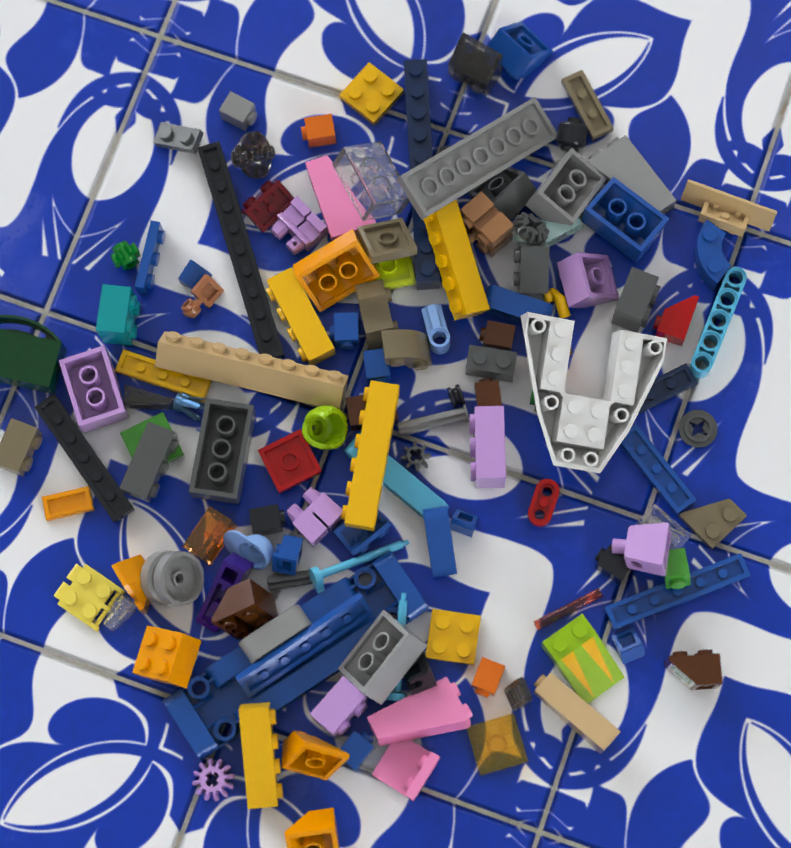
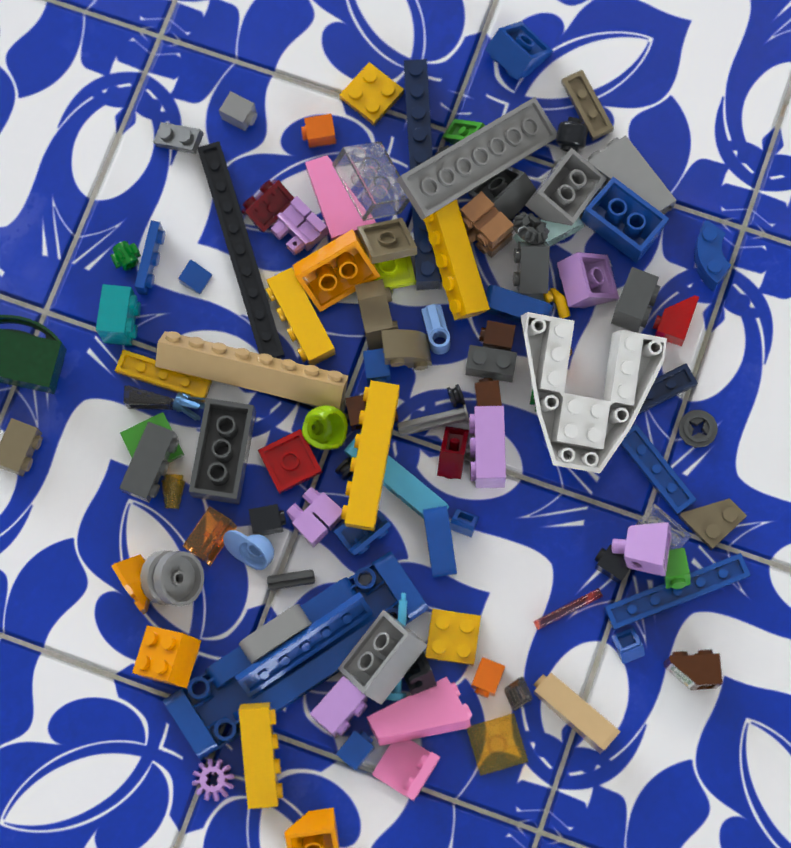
black plate [35,394,135,523] -> none
light orange tile [42,486,95,521] -> none
light yellow plate [53,564,126,632] -> none
lavender brick [59,345,130,433] -> none
clear cone [103,594,137,632] -> none
nougat plate [181,274,224,319] -> none
dark purple slope [195,552,254,633] -> none
reddish brown slope [211,578,278,640] -> none
clear smoke plate [231,131,275,179] -> none
blue brick [272,535,303,576] -> none
light orange slope [281,731,349,780] -> none
medium azure piece [309,540,409,594] -> none
blue brick [330,312,359,350] -> none
dark grey gear [401,442,431,473] -> none
clear smoke slope [448,32,503,96] -> none
red plate [528,479,560,527] -> none
lime slope [541,614,625,703] -> none
tan bracket [681,179,778,237] -> none
medium azure beam [689,267,747,379] -> none
none -> clear yellow cone [161,474,185,509]
none -> black bush [335,457,354,480]
none -> dark red slope [437,426,469,479]
none -> bright green slope [442,119,485,145]

